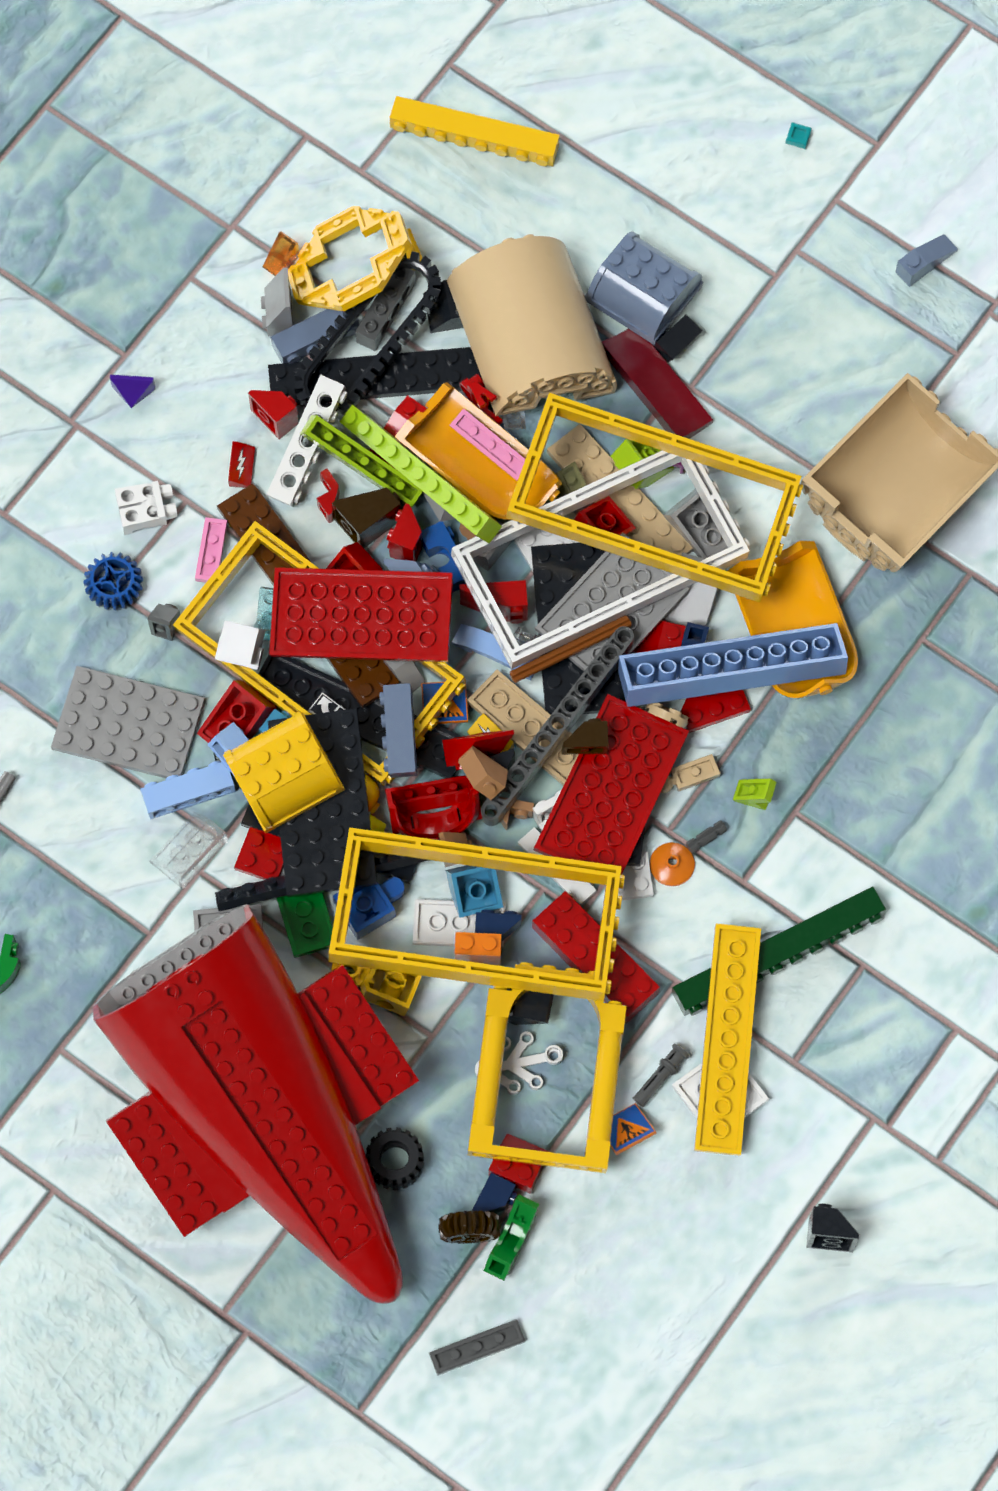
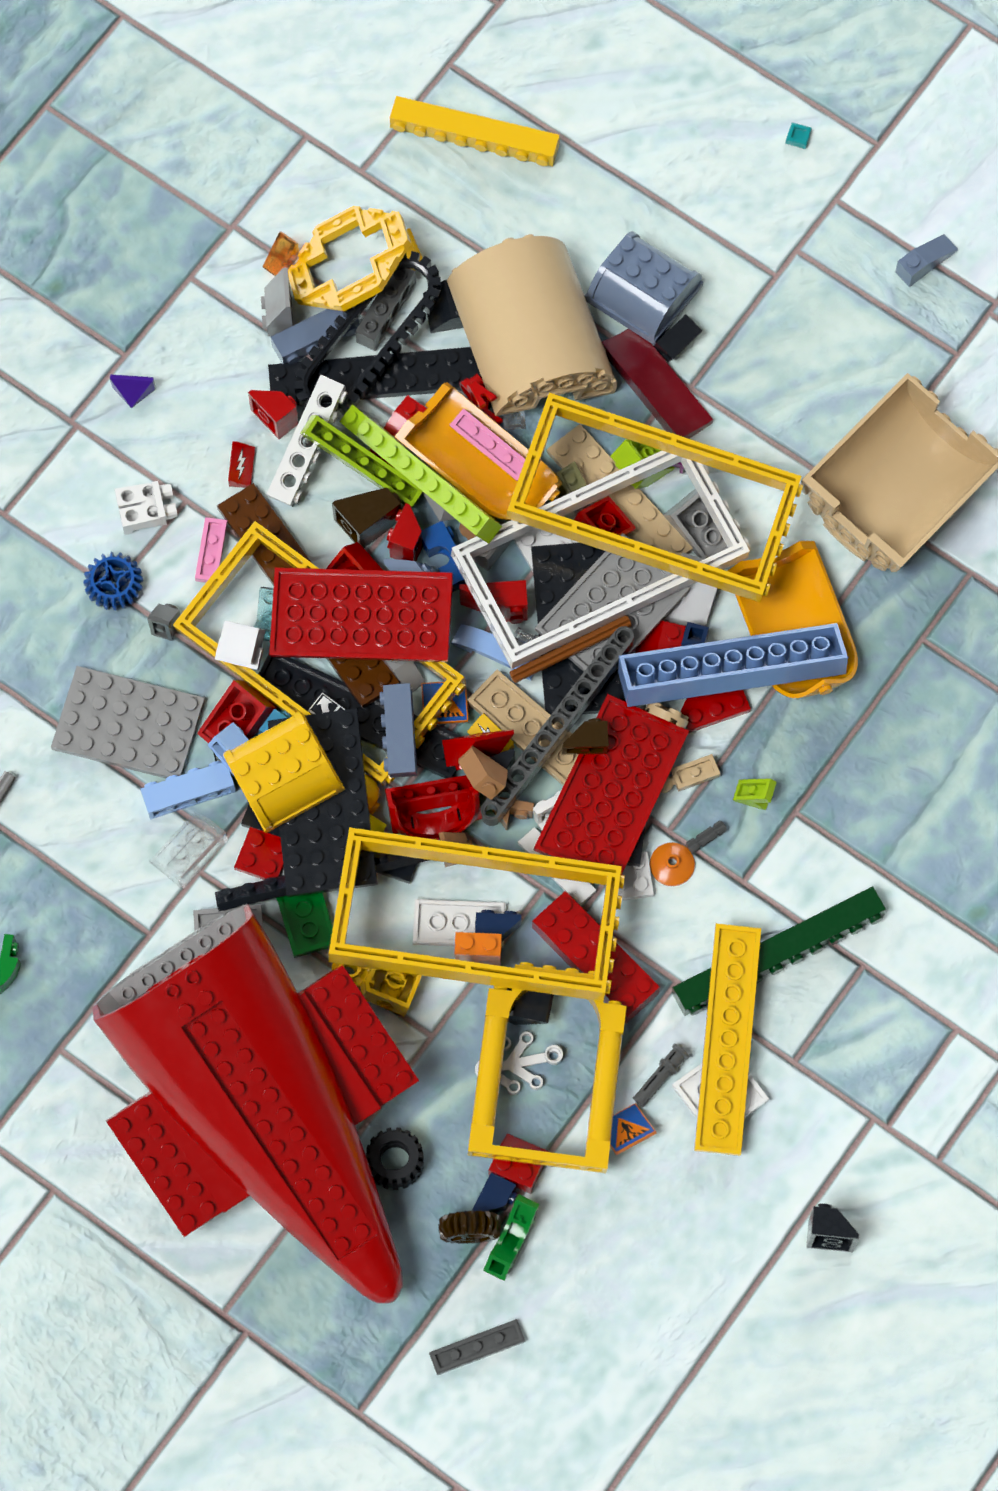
red slope [316,468,340,523] -> none
blue brick [333,877,405,940] -> none
dark azure slope [446,865,503,918] -> none

